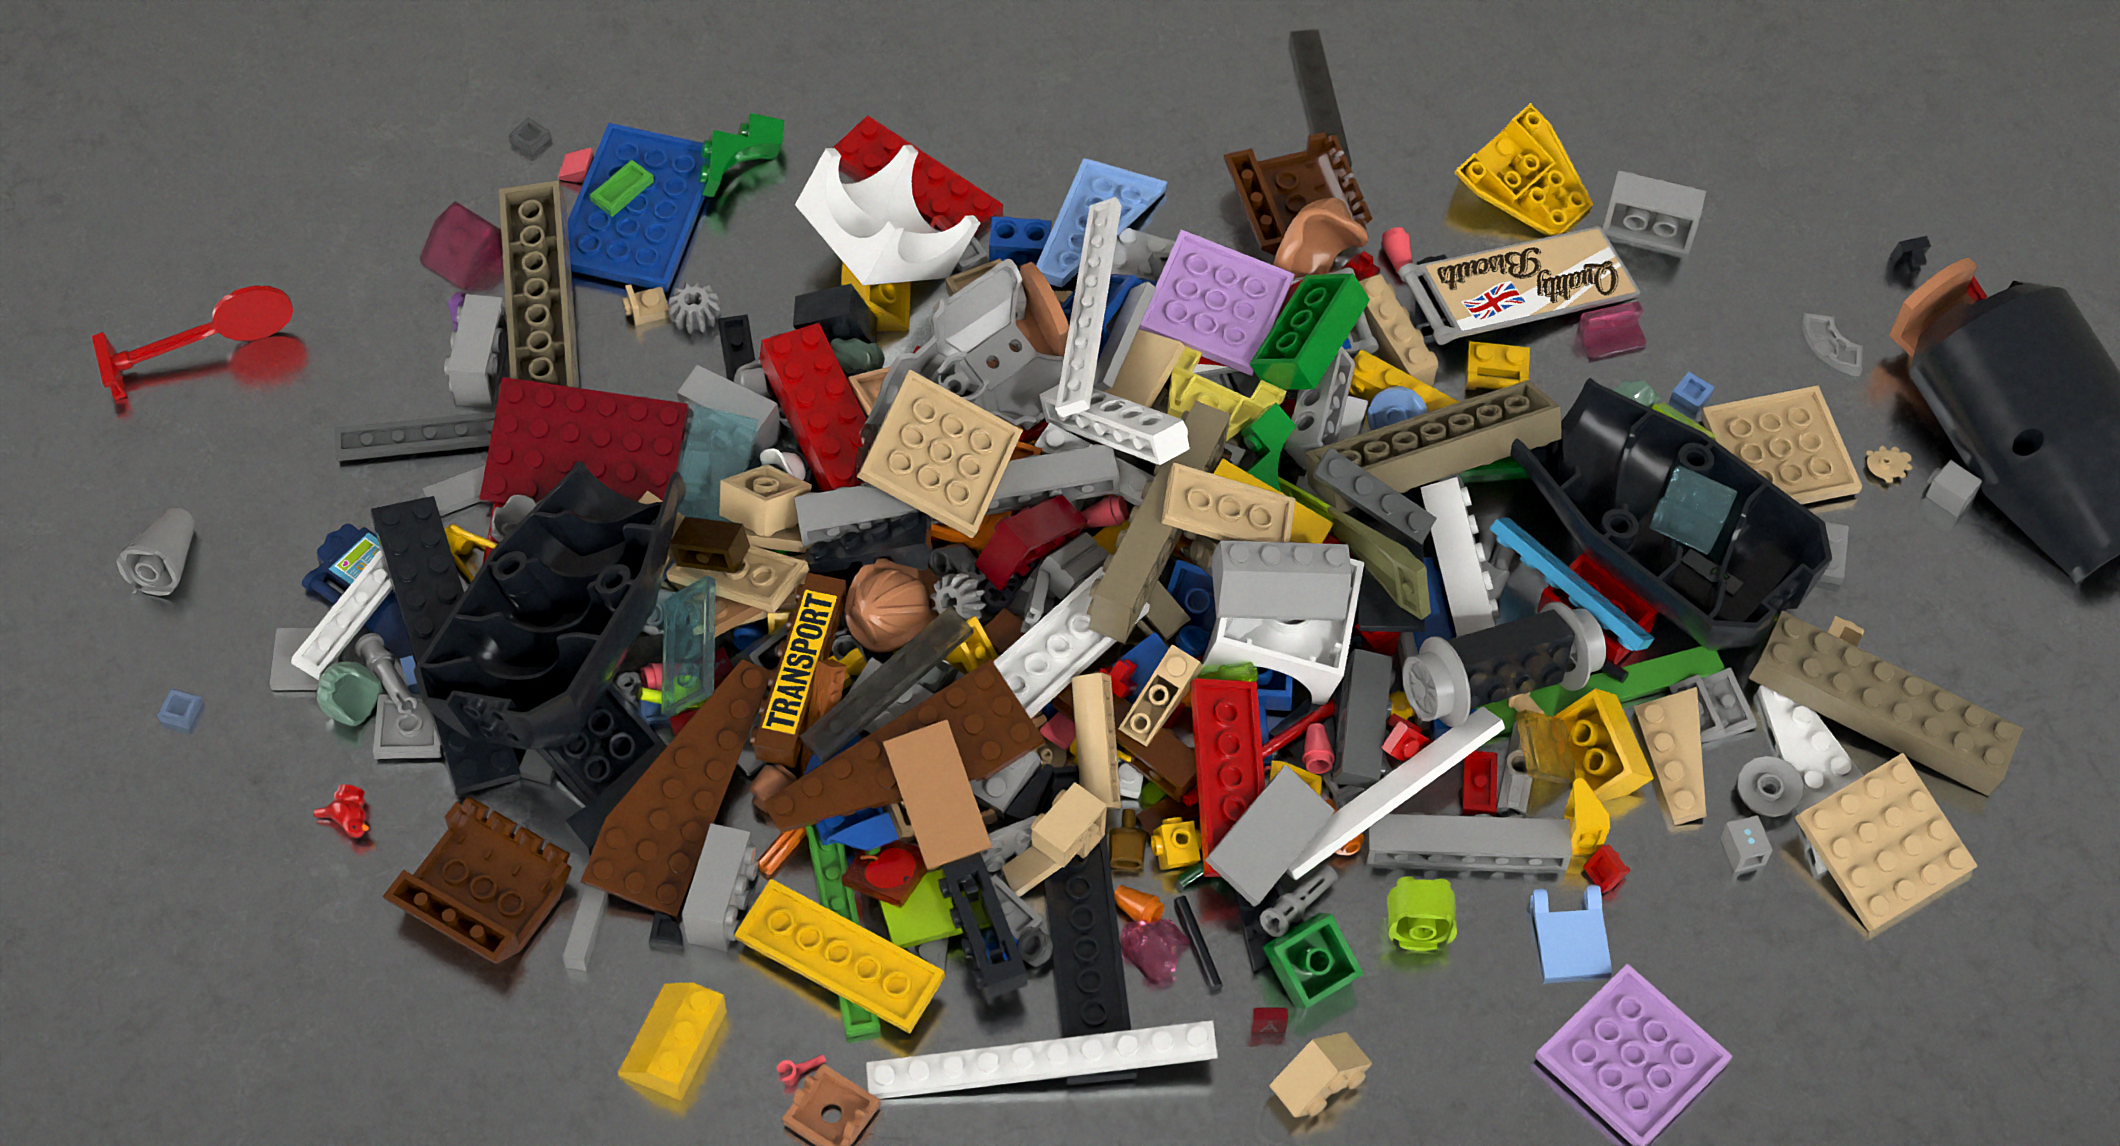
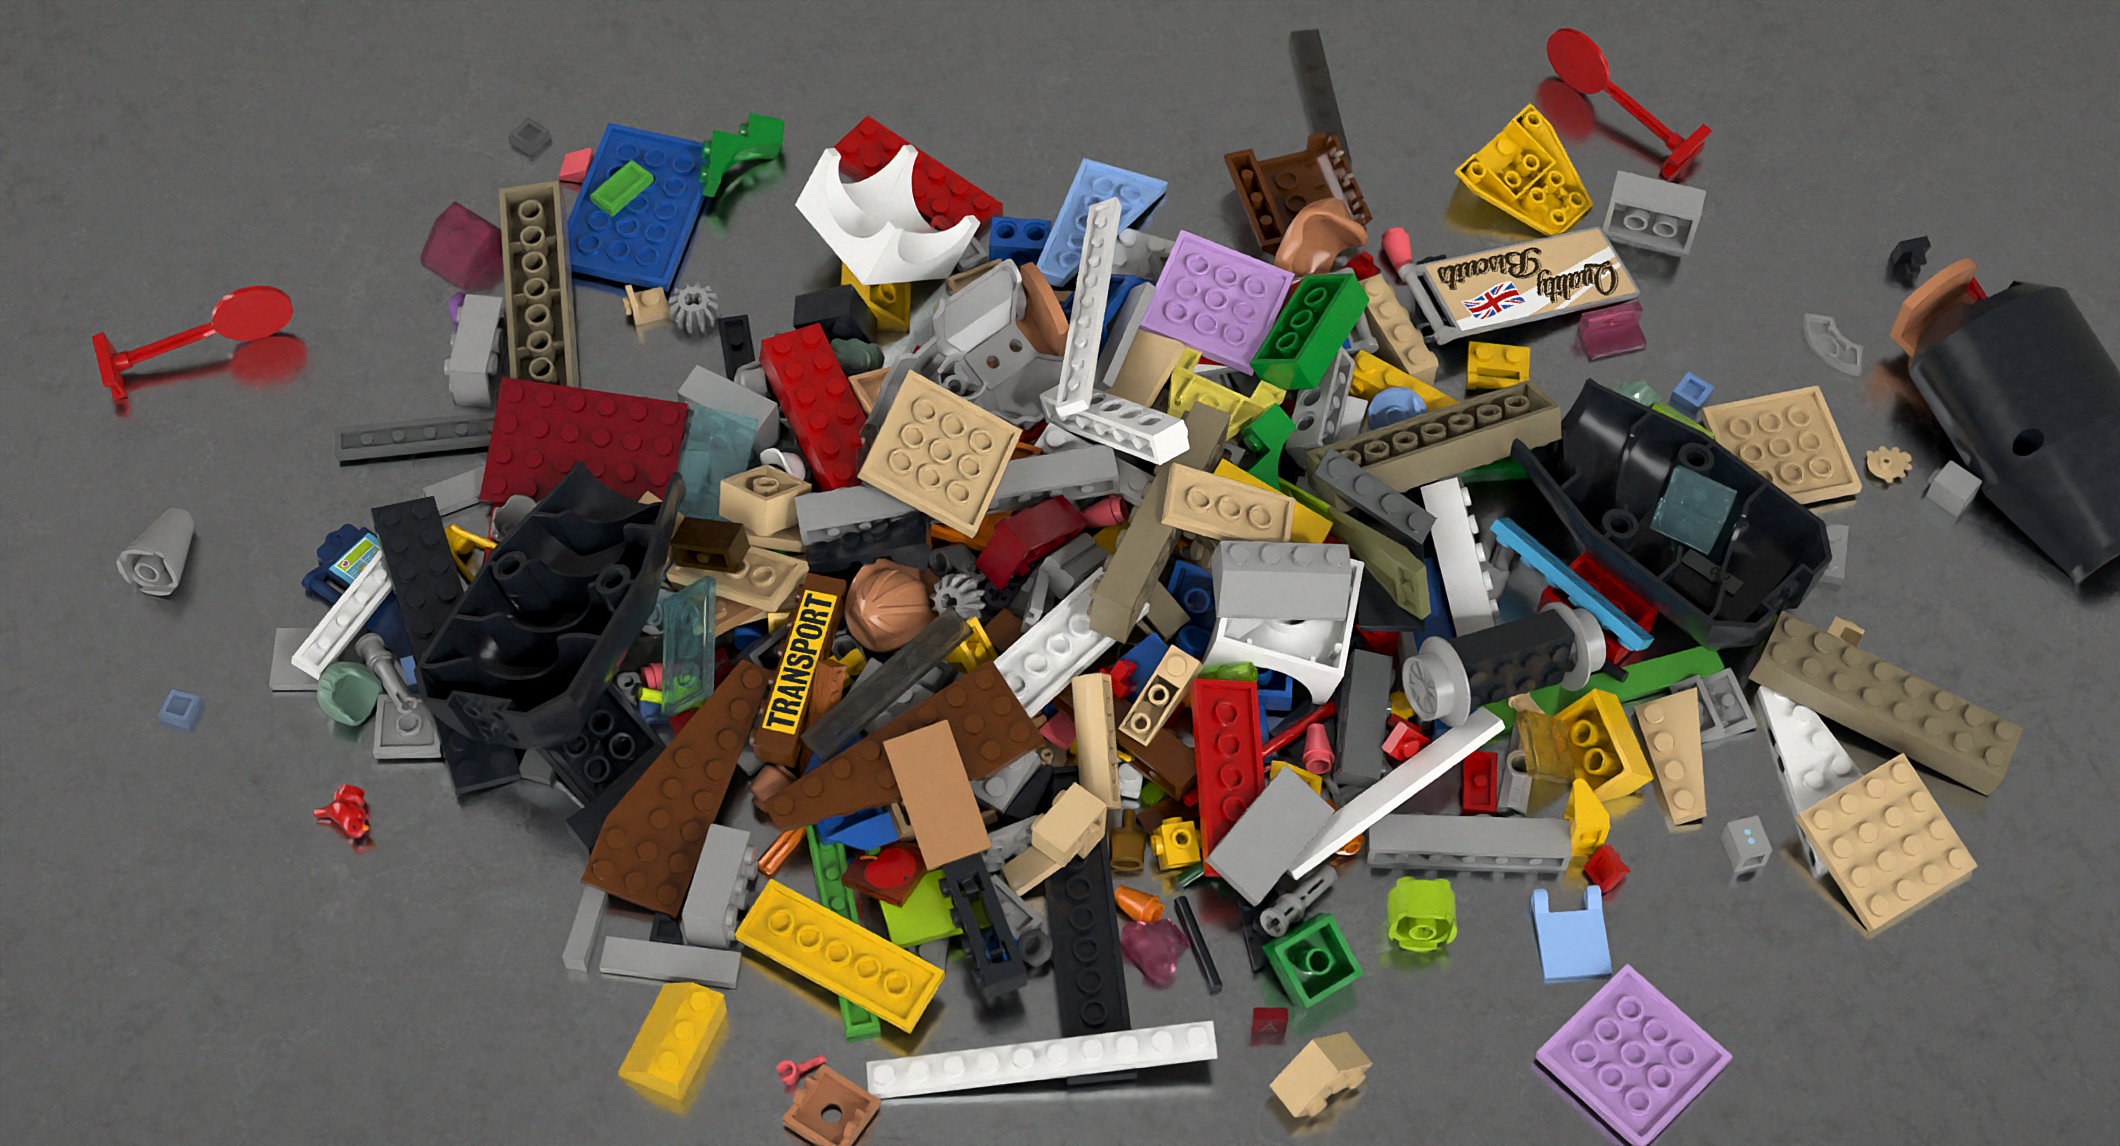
reddish brown slope [383,796,572,964] -> none
light grey dish [1737,756,1804,817] -> none
none -> light grey tile [599,936,742,989]
none -> red piece [1546,28,1712,180]

